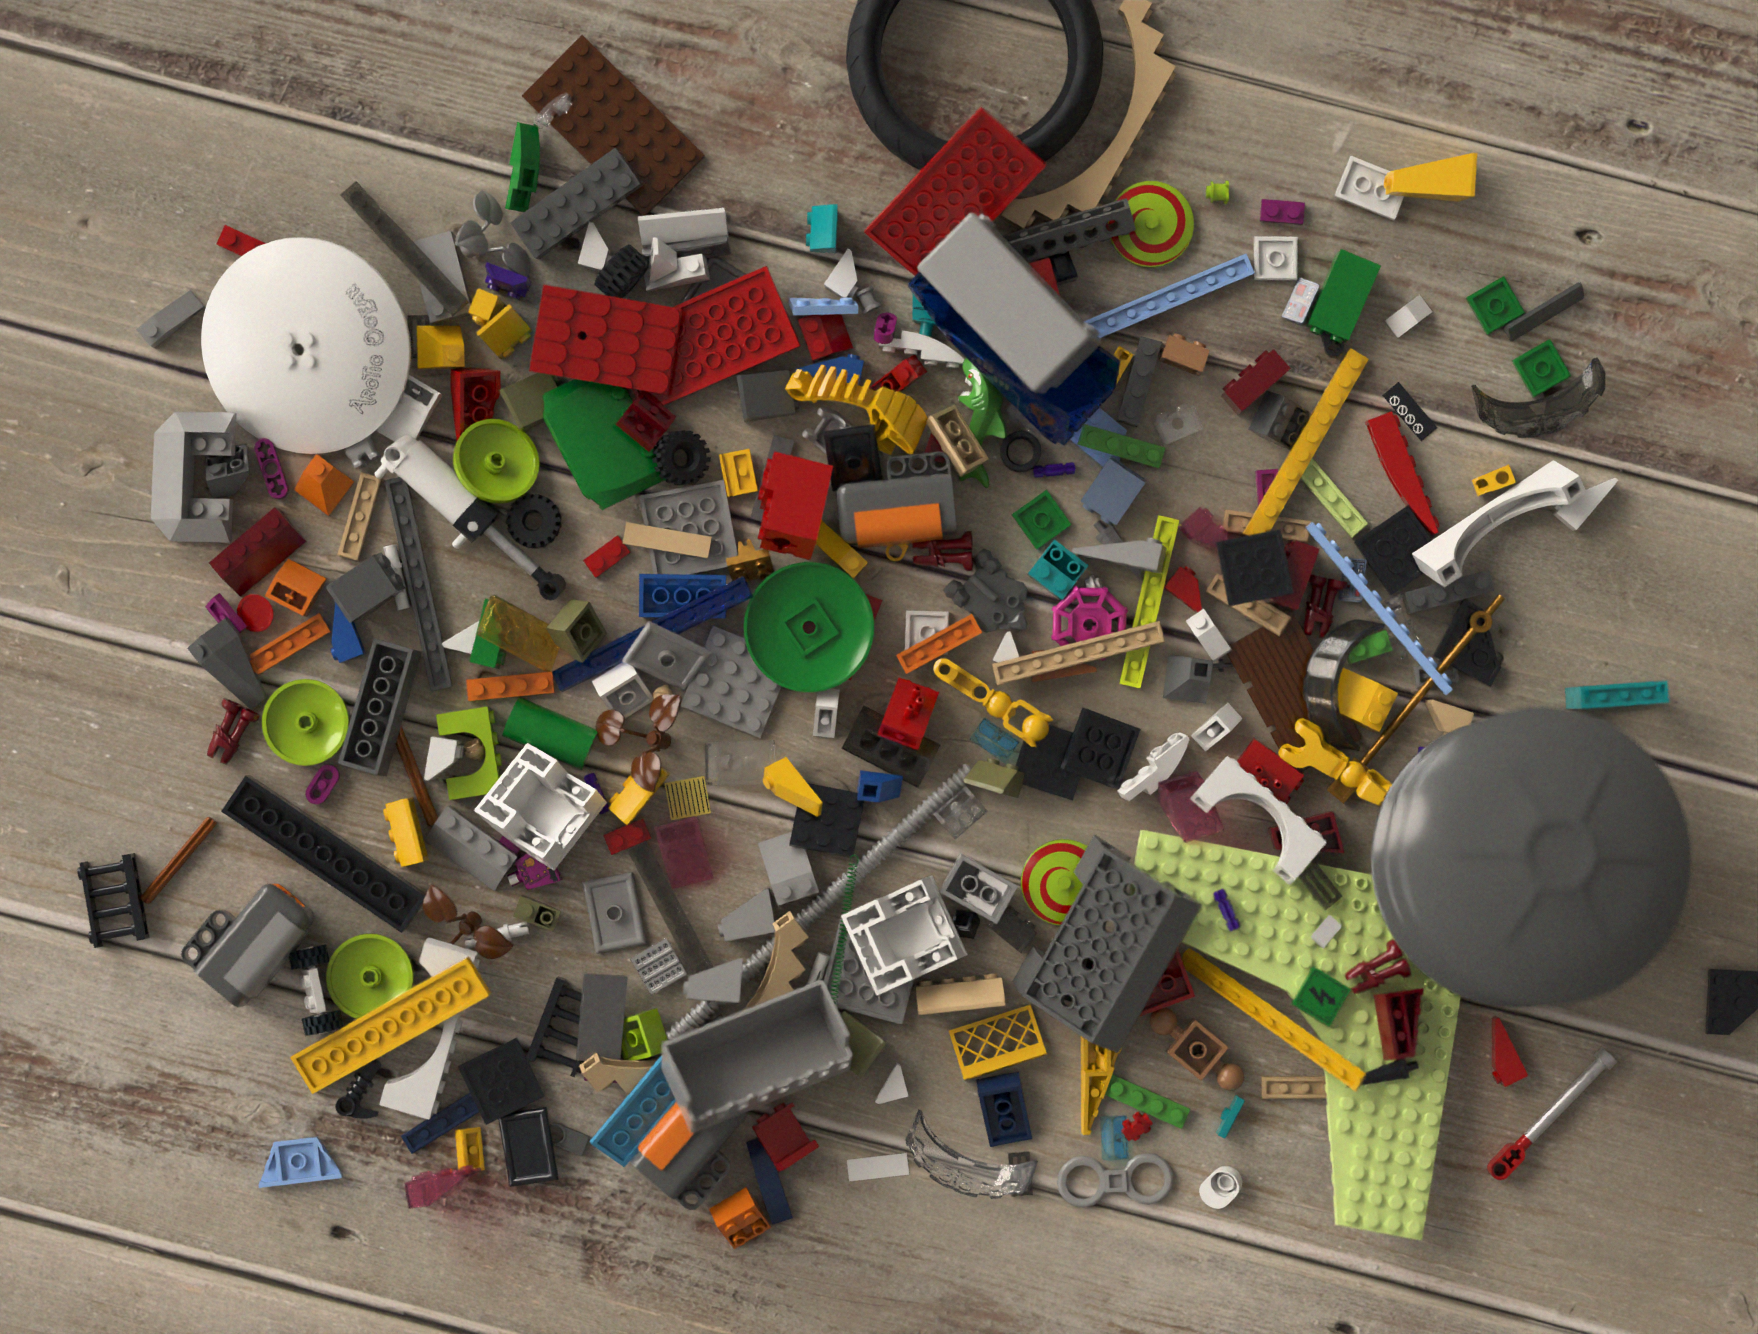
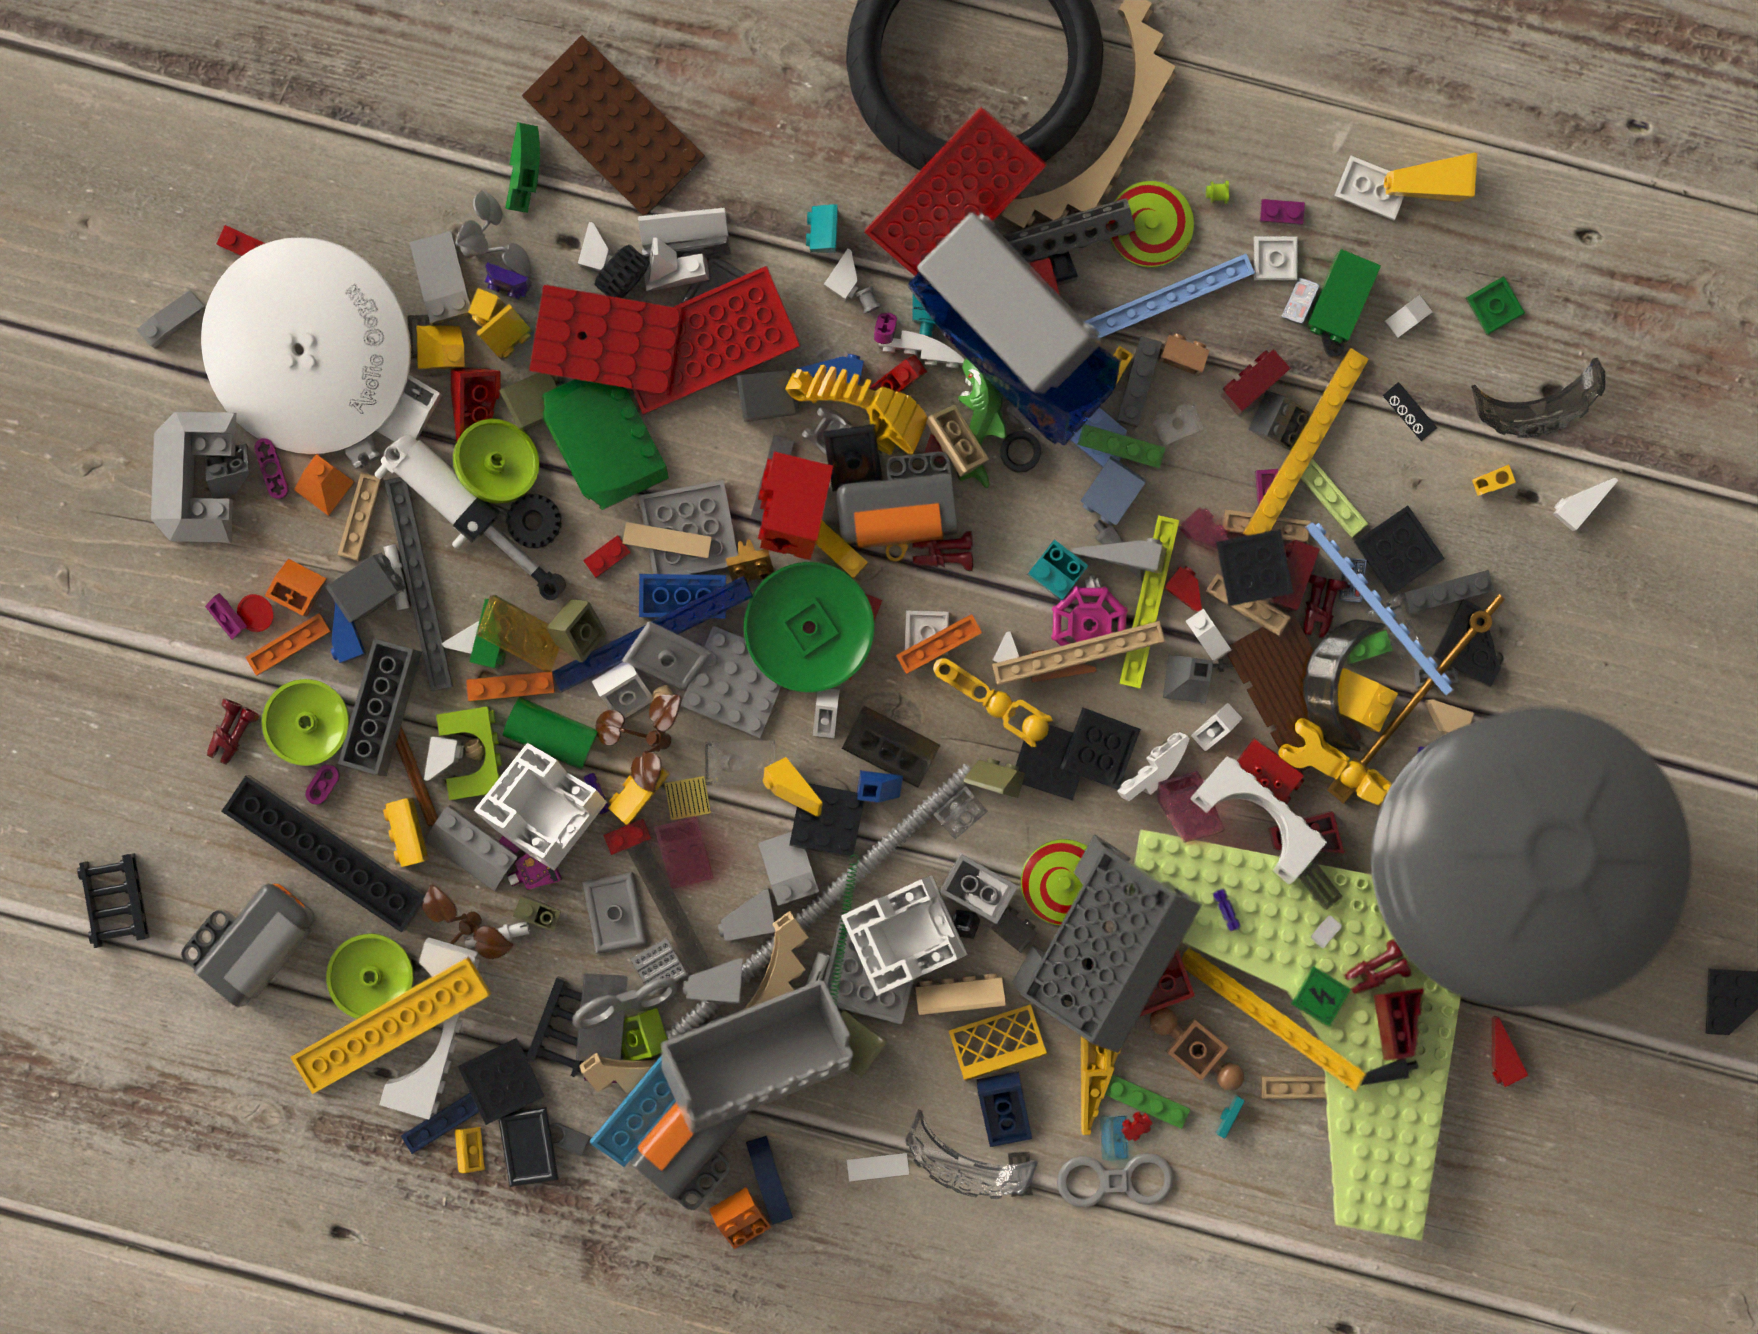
dark orange axle [141,817,217,904] -> none
dark grey wedge [187,617,267,710] -> none
dark red slope [209,507,307,597] -> none
light blue wing [258,1136,343,1188] -> none
black plate [289,944,343,1036] -> none
black piece [335,1059,381,1119] -> none
clear smoke plate [340,181,469,317] -> none
clear pink slope [404,1165,481,1209] -> none
dark grey brick [510,147,644,259] -> none
clear slope [532,92,572,130] -> none
dark red slope [616,390,676,452] -> none
black tyre [652,430,711,485] -> none
yellow plate [719,449,758,497] -> none
red panel [752,1102,819,1171] -> none
light blue wing [789,298,858,315] -> none
red slope [798,314,853,363] -> none
white slope [875,1063,908,1104] -> none
red piece [877,677,939,750] -> none
dark grey shield [944,548,1028,633] -> none
clear light blue slope [970,717,1020,763] -> none
green tile [1011,489,1072,550] -> none
dark purple axle [1033,462,1076,478] -> none
white cap [1199,1166,1243,1209] -> none
red slope [1365,411,1440,535] -> none
white arch [1412,460,1587,587] -> none
flat silver piece [1487,1047,1617,1180] -> none
dark grey slope [1503,282,1584,341] -> none
green tile [1512,339,1571,398] -> none
teal window [1565,681,1669,709] -> none
none -> light grey bar [573,977,679,1029]

